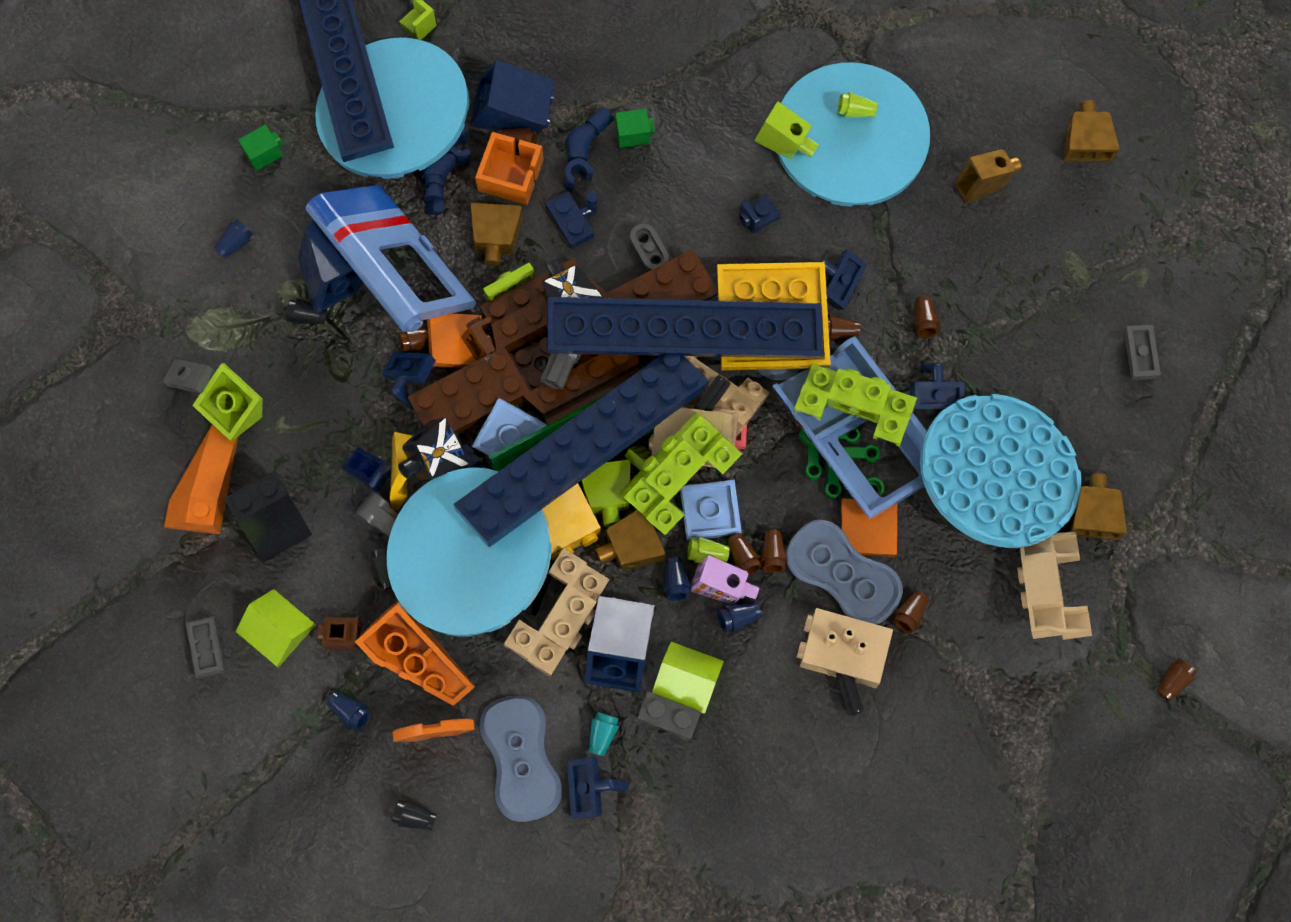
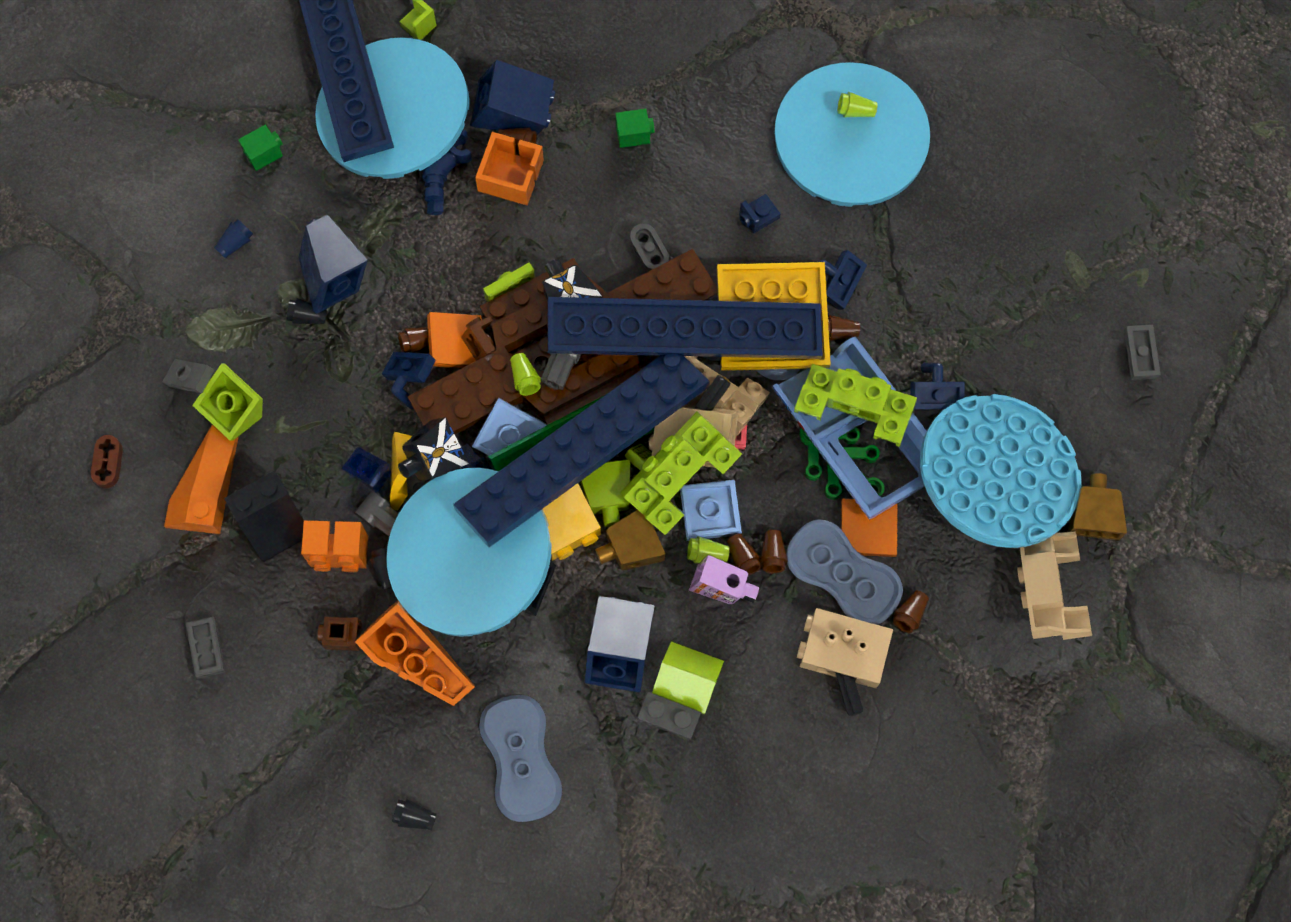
lime slope [235,589,316,668] -> none
medium blue piece [306,185,476,332] -> none
dark blue cone [327,692,371,730] -> none
orange tile [392,719,475,742] -> none
pearl gold torso [471,203,523,267] -> none
tan bracket [503,548,610,676] -> none
dark blue plate [545,191,598,249] -> none
dark blue piece [563,107,614,192] -> none
dark blue plate [567,757,629,820] -> none
teal cone [588,712,619,756] -> none
dark blue cone [664,557,691,601] -> none
dark blue cone [717,602,761,633] -> none
lime torso [754,101,819,159] -> none
reddish brown cone [914,296,941,338] -> none
pearl gold torso [954,149,1021,204] -> none
pearl gold torso [1063,100,1119,161] -> none
reddish brown cone [1156,658,1197,701] -> none
none -> copper beam [91,435,123,489]
none -> orange piece [301,521,369,572]
none -> lime cone [510,353,541,396]

